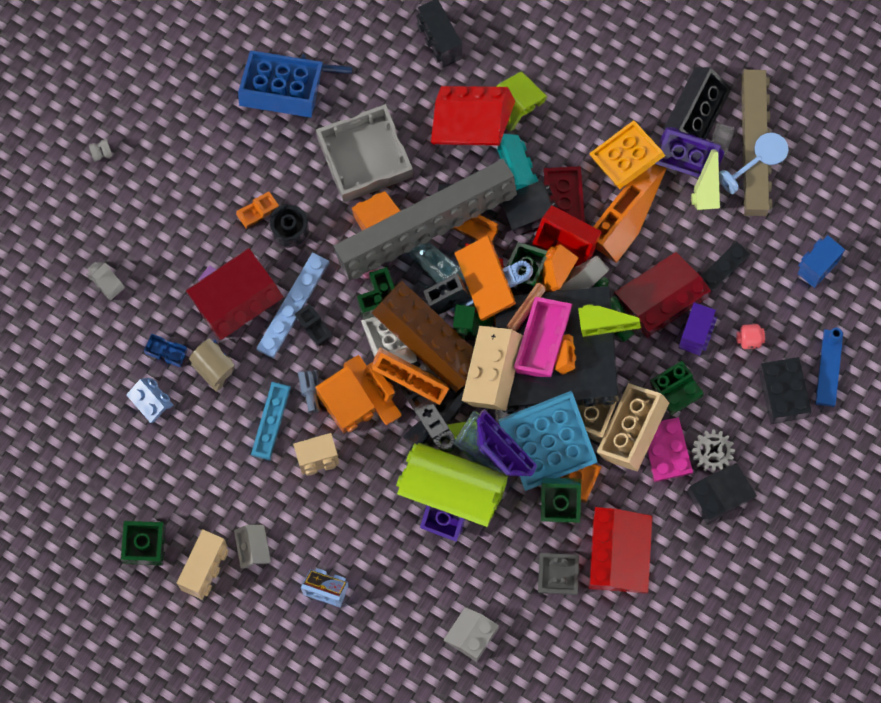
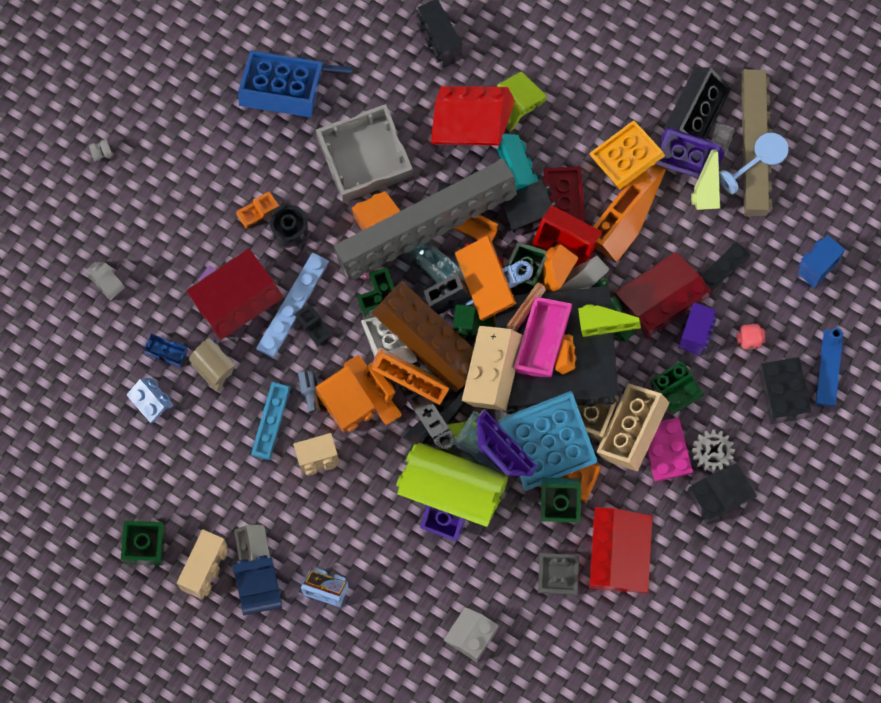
none -> dark blue piece [232,555,282,616]

